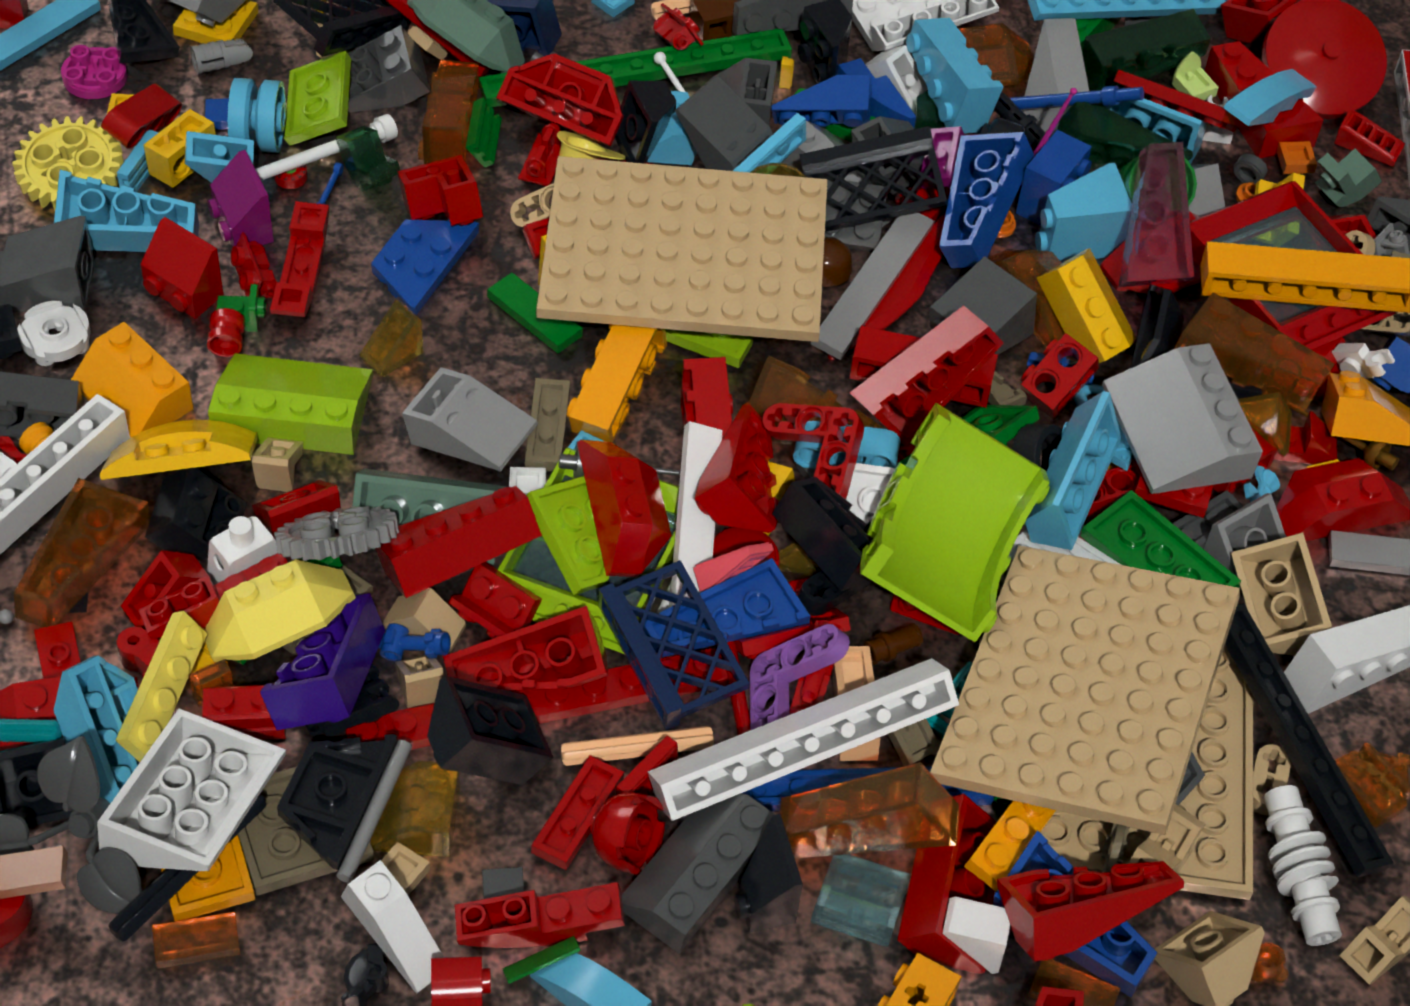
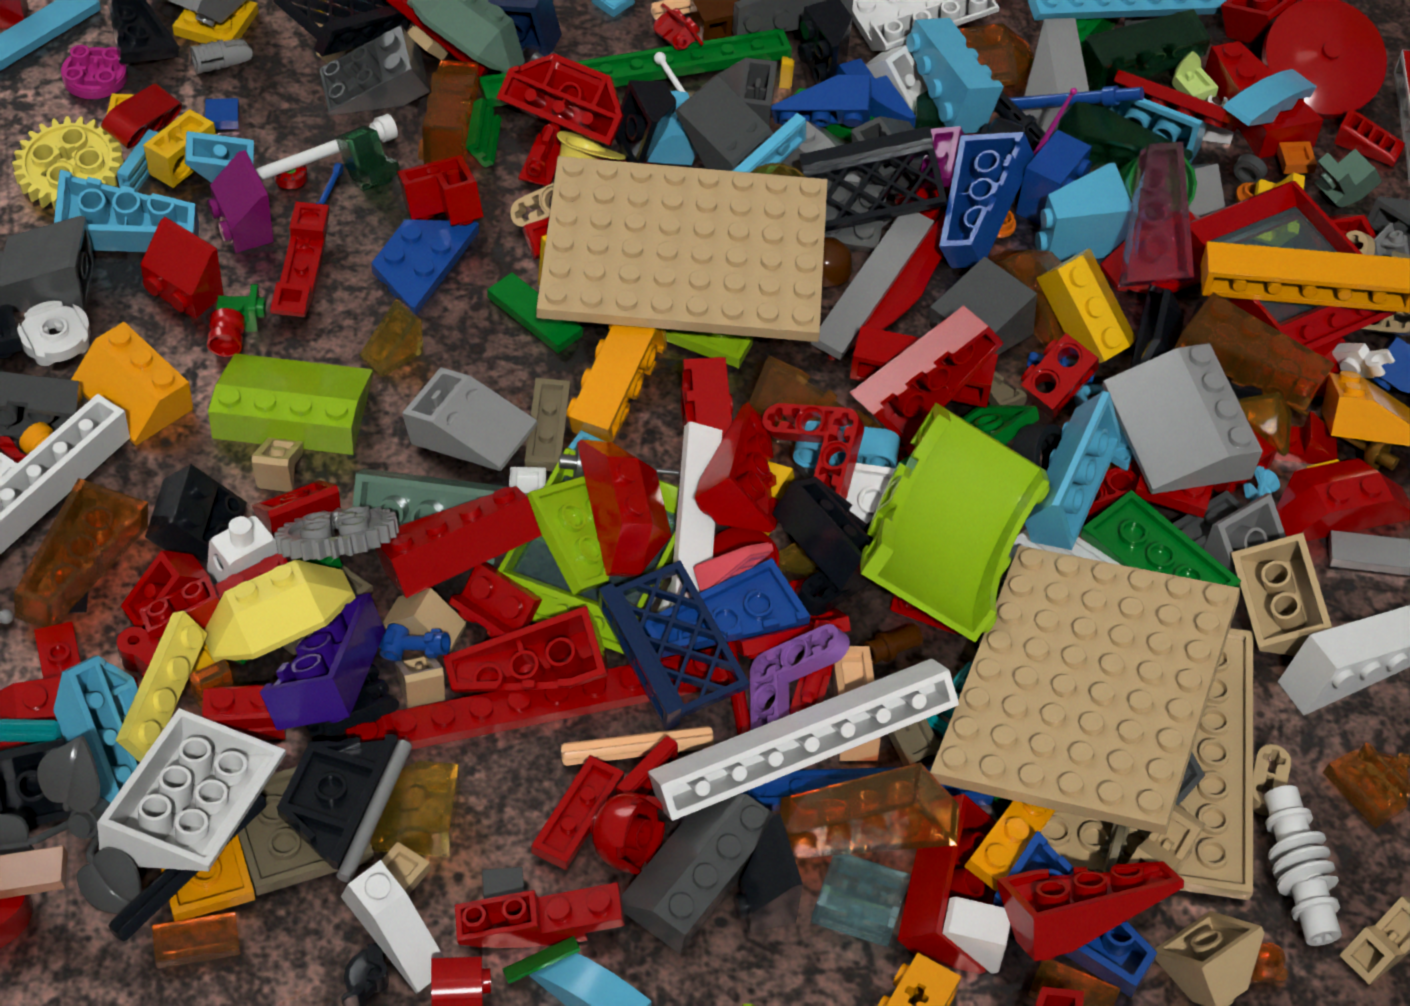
yellow slope [100,419,258,480] -> none
medium azure wheel [227,78,286,153] -> none
red hinge [231,232,277,298] -> none
lime tile [284,51,351,146] -> none
black slope [427,676,554,785] -> none
black plate [1225,603,1394,878] -> none

